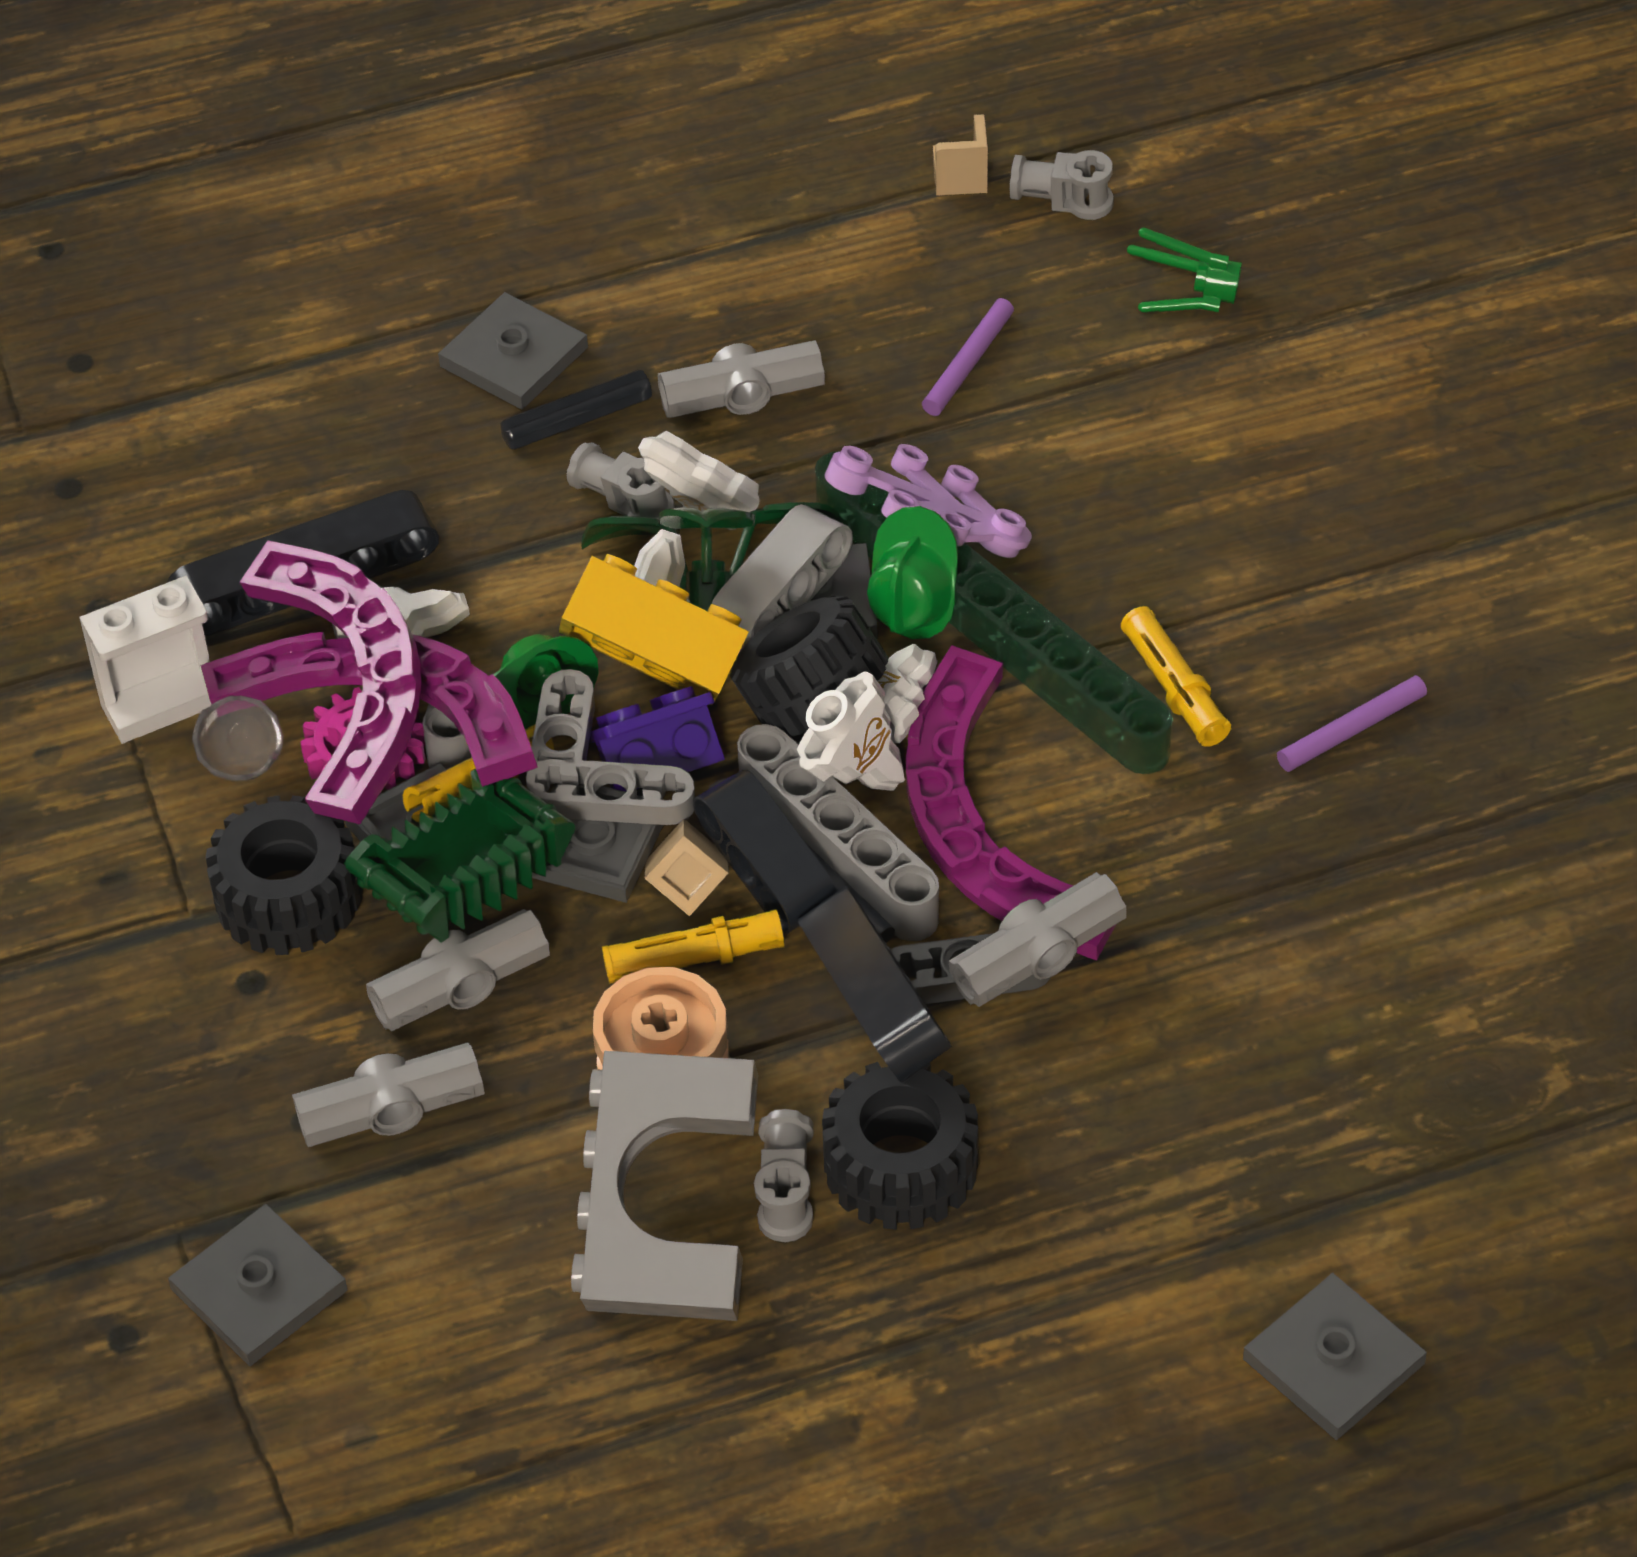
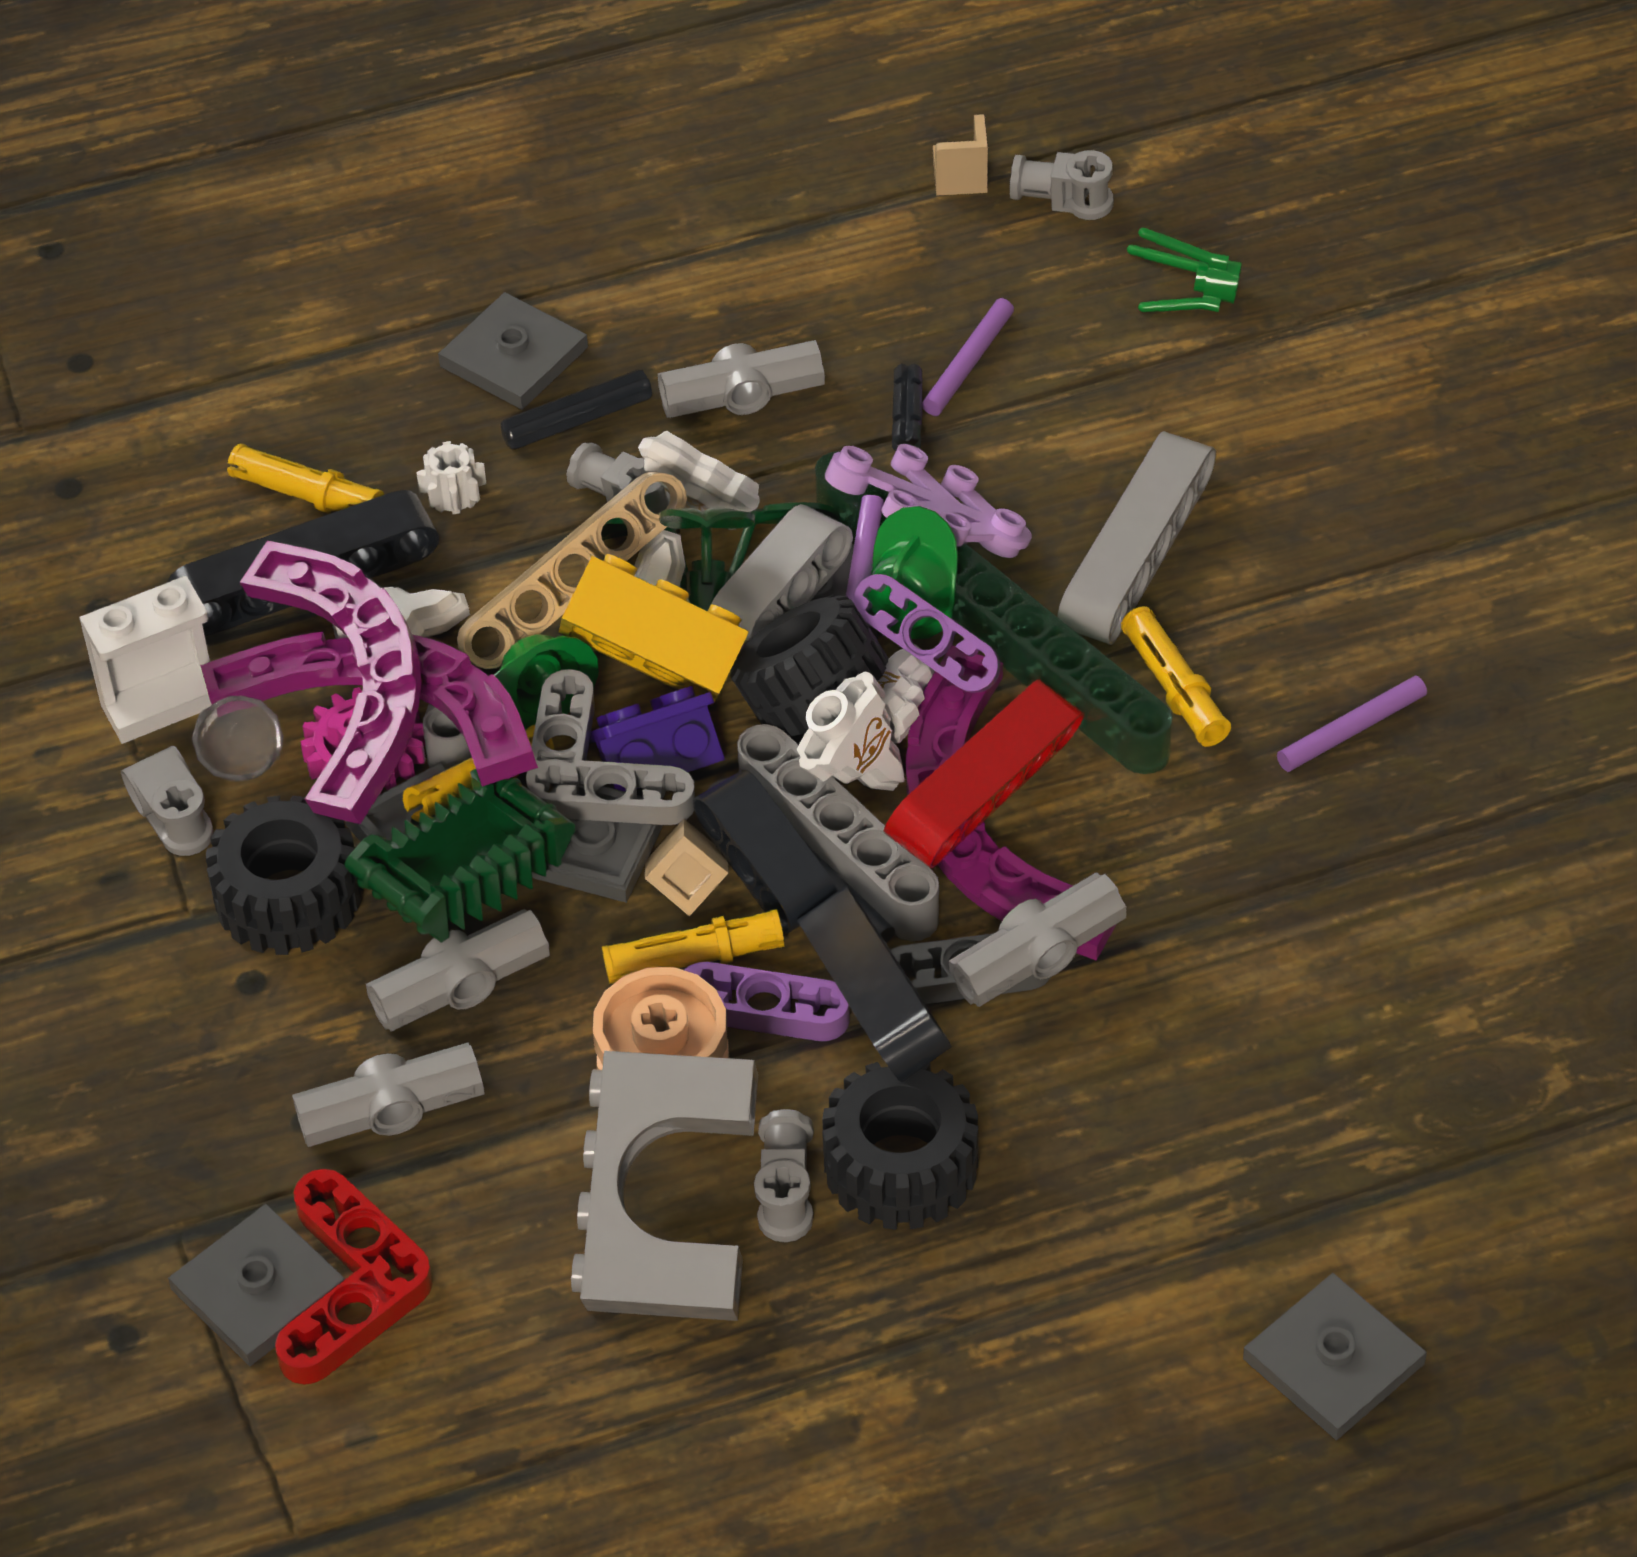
none -> light grey piece [121,746,214,856]
none -> yellow pin [227,443,385,514]
none -> red beam [275,1169,433,1385]
none -> white gear [416,441,486,514]
none -> tan beam [457,472,687,669]
none -> medium lavender beam [684,962,850,1041]
none -> medium lavender bar [846,495,884,601]
none -> medium lavender beam [853,574,1000,693]
none -> red beam [883,679,1085,869]
none -> black axle [892,363,923,451]
none -> light grey beam [1057,431,1216,645]

